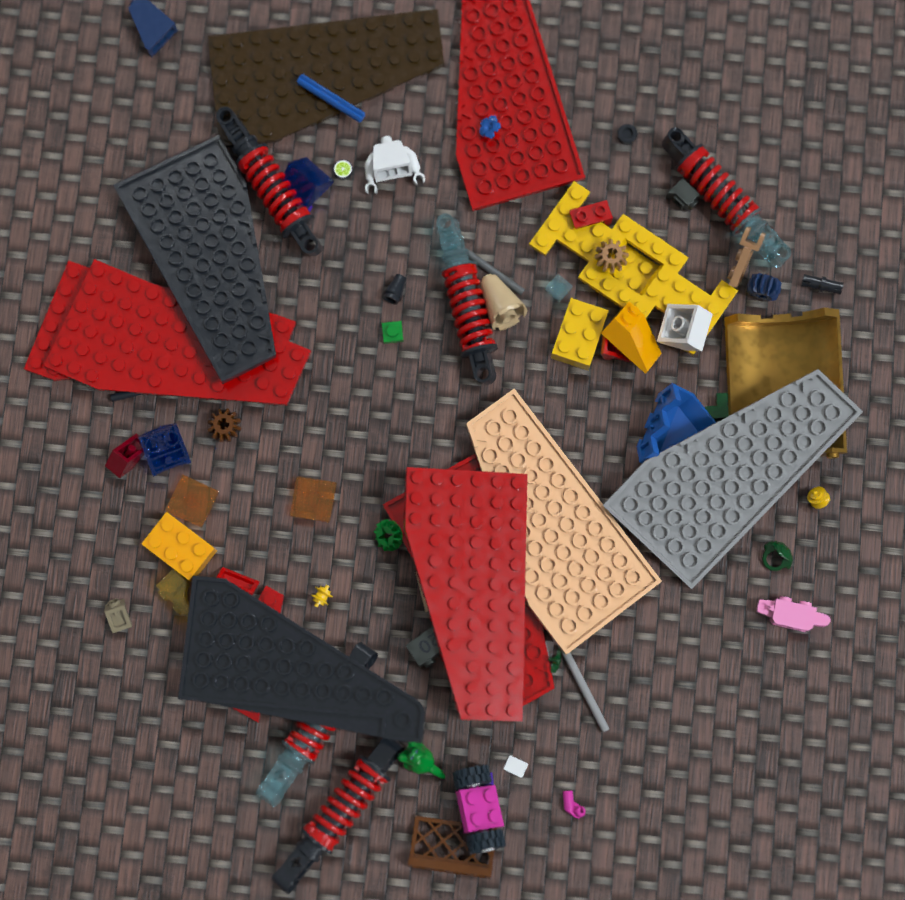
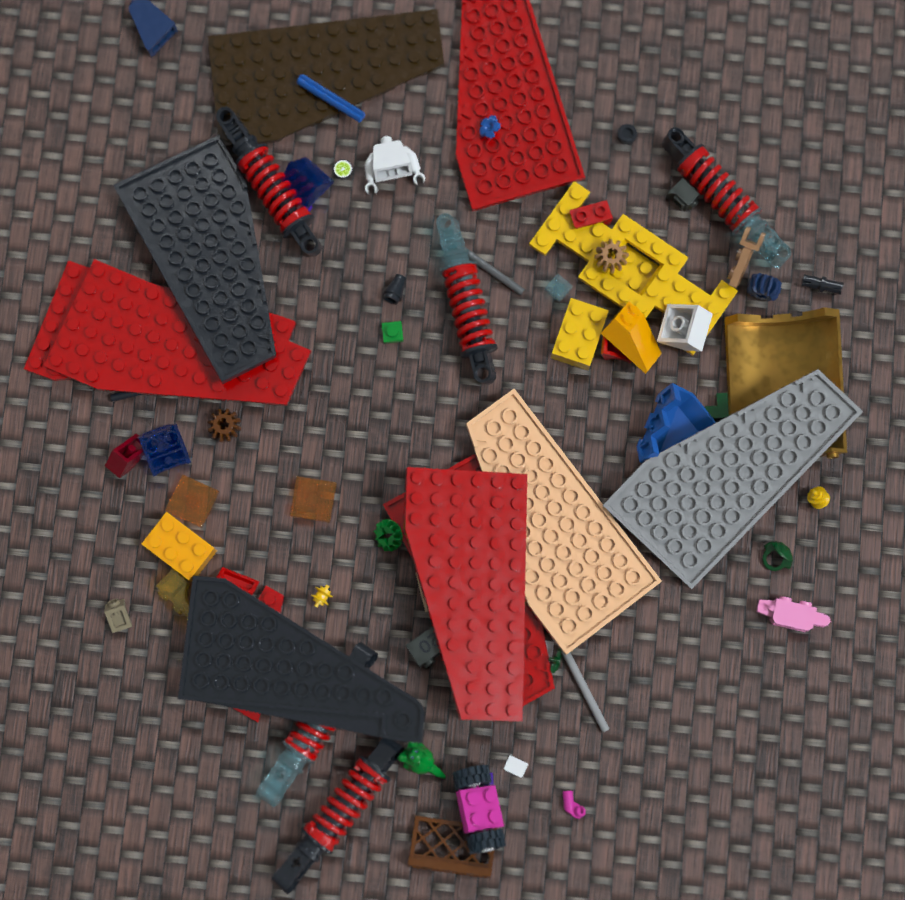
tan cone [480,274,528,330] -> none

